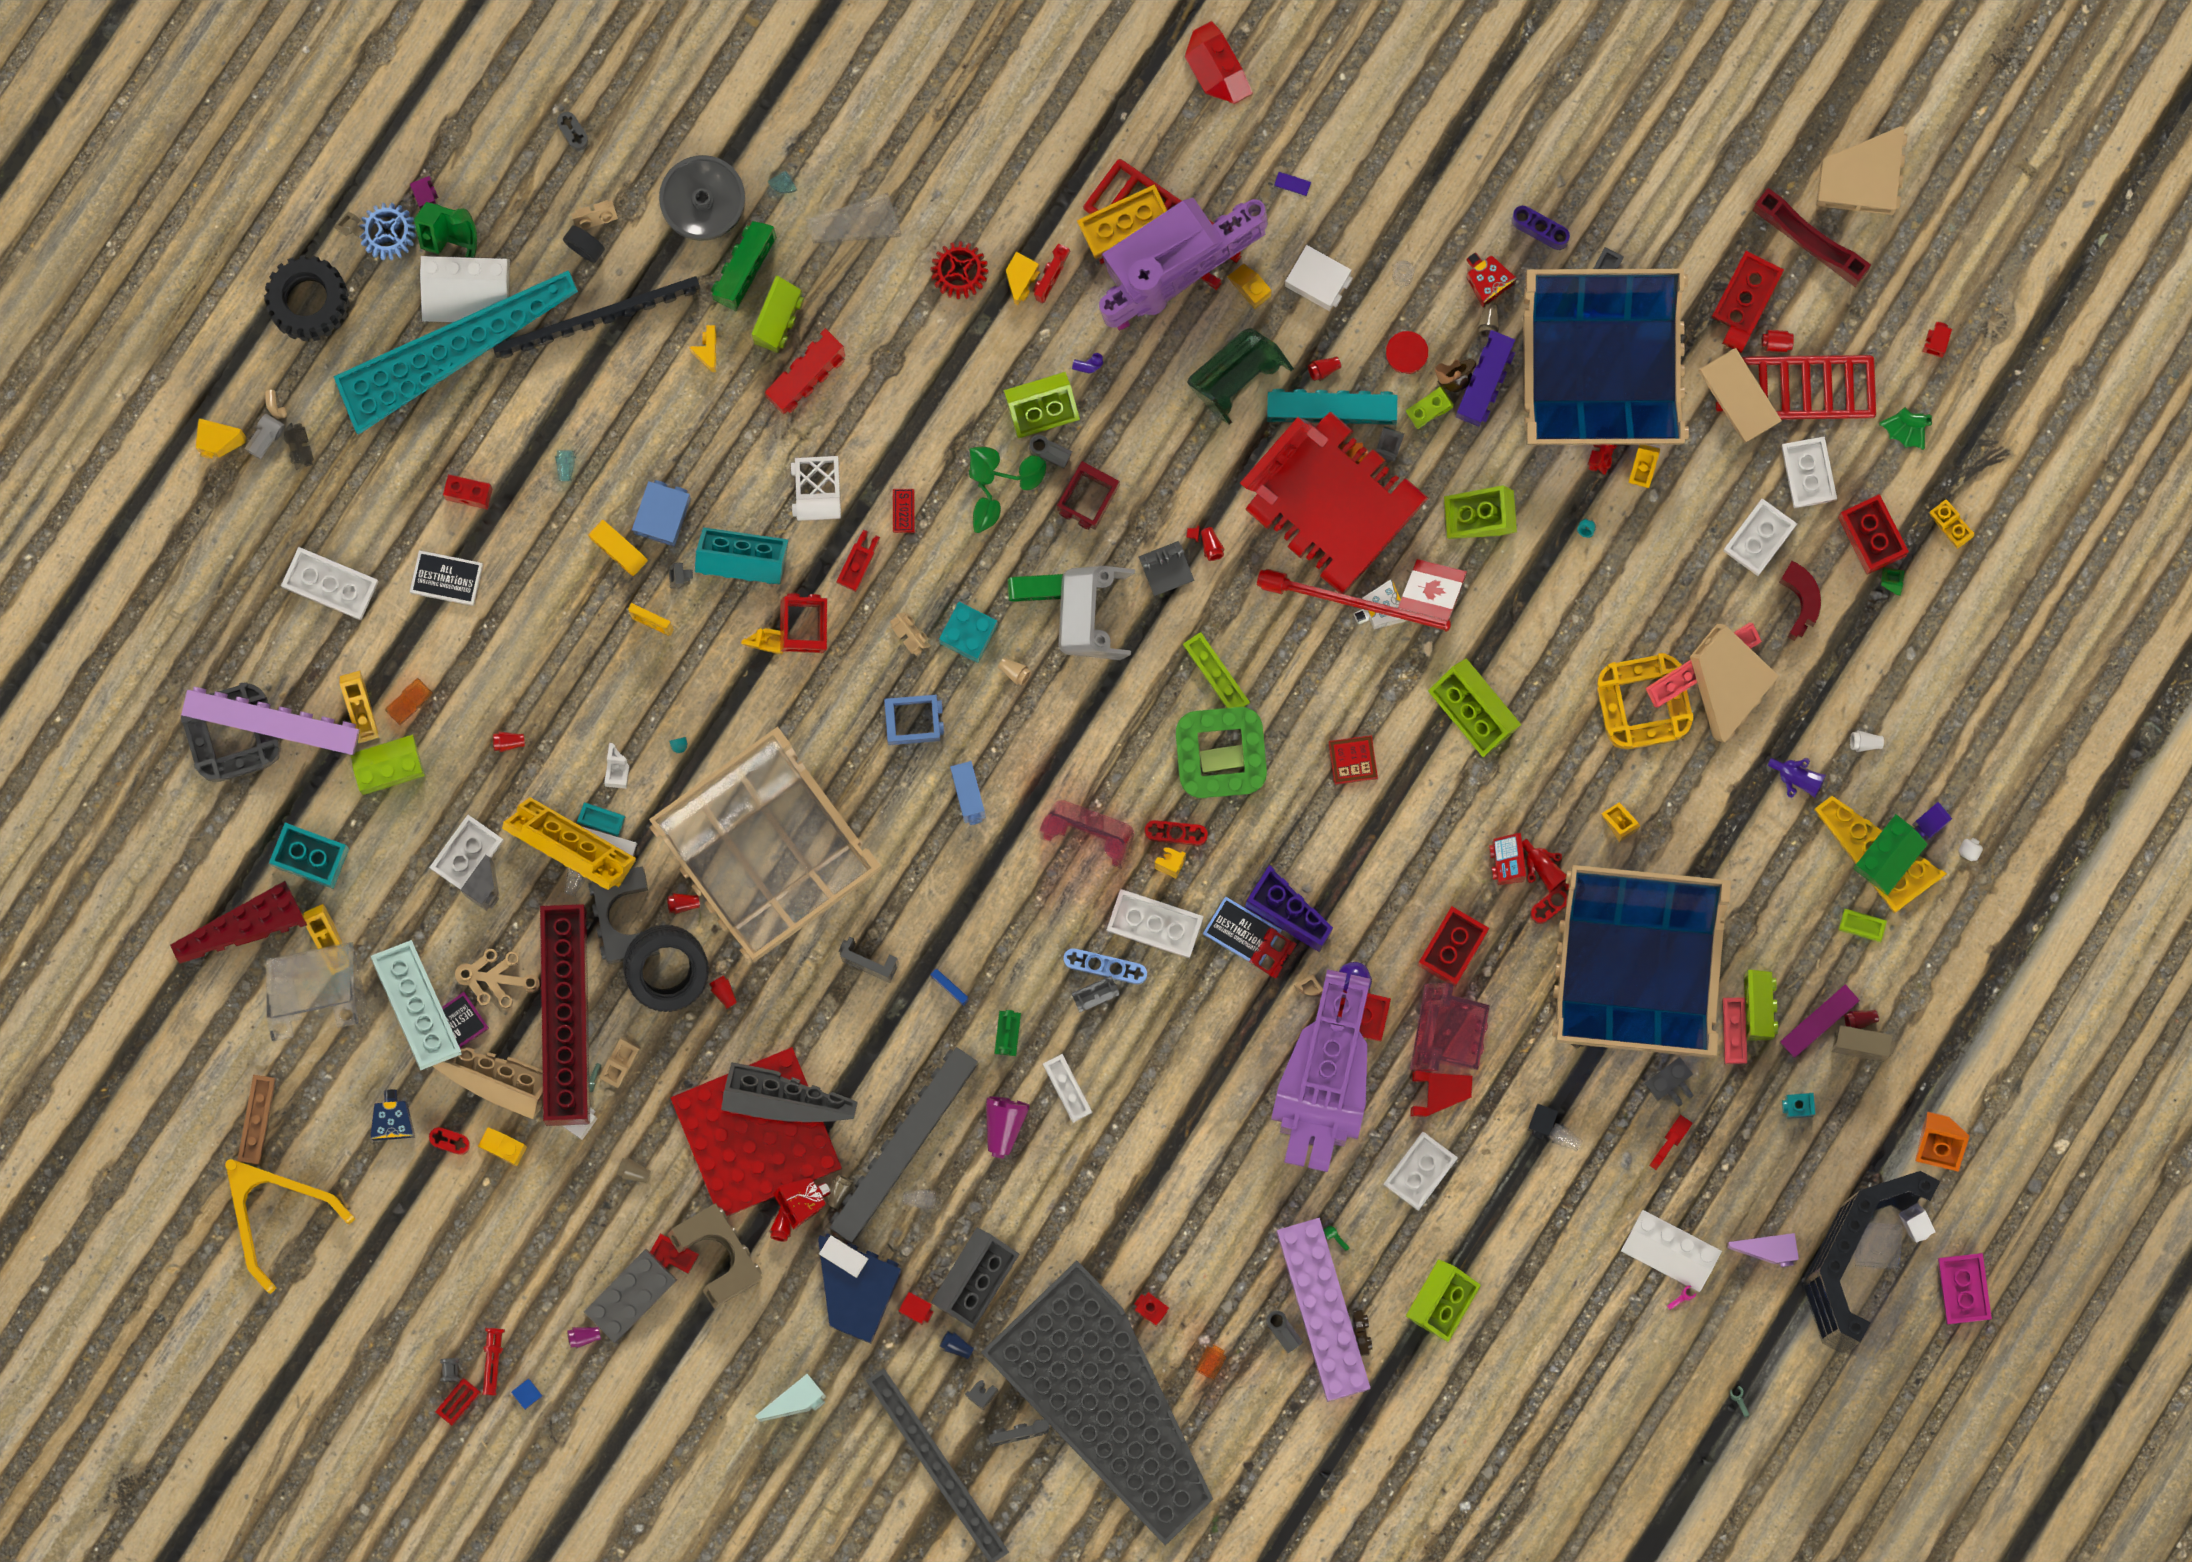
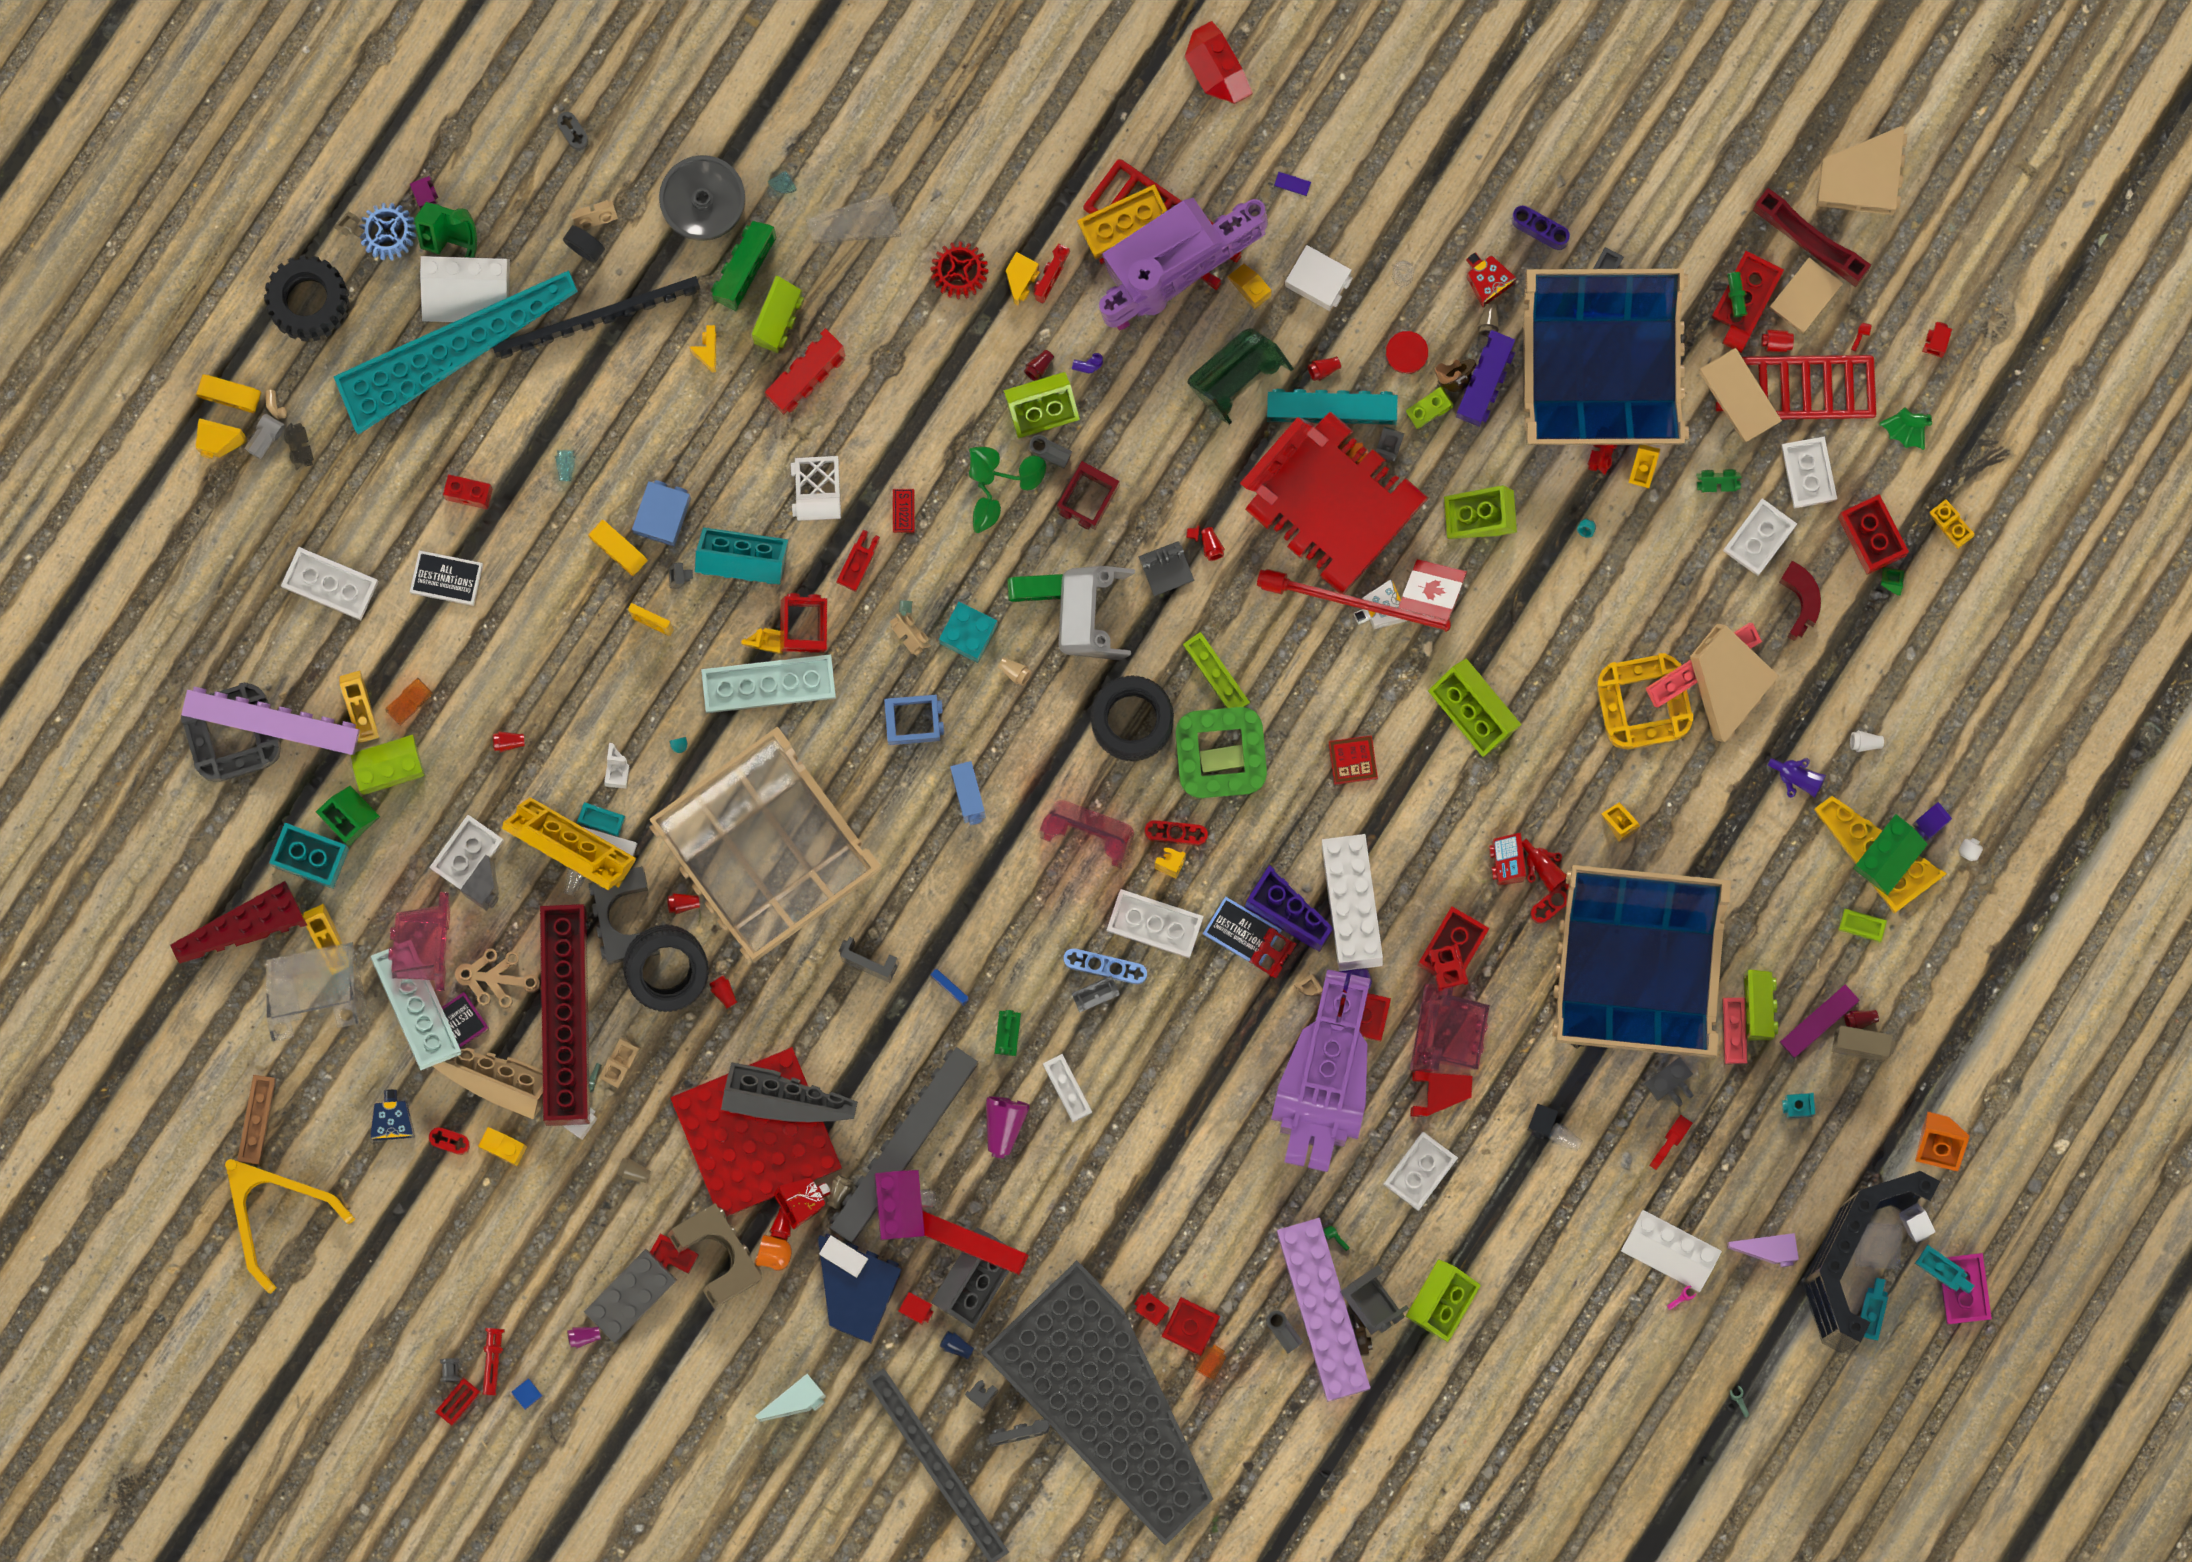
none -> yellow beam [196,374,261,413]
none -> green slope [316,786,380,847]
none -> clear pink windscreen [388,892,451,991]
none -> light aqua plate [701,654,836,713]
none -> orange helmet [755,1235,792,1271]
none -> magenta slope [874,1170,925,1240]
none -> sand green hand [899,600,913,616]
none -> red tile [922,1211,1029,1275]
none -> dark red cone [1024,350,1054,381]
none -> black tyre [1091,675,1174,761]
none -> red tile [1161,1297,1220,1356]
none -> white brick [1322,834,1383,971]
none -> dark grey panel [1340,1265,1409,1335]
none -> red piece [1428,944,1469,991]
none -> green hinge [1696,469,1742,493]
none -> green pin [1727,272,1747,317]
none -> tan tile [1769,257,1843,334]
none -> red hand [1851,323,1872,352]
none -> teal hinge [1860,1278,1888,1341]
none -> teal hinge [1914,1245,1975,1294]

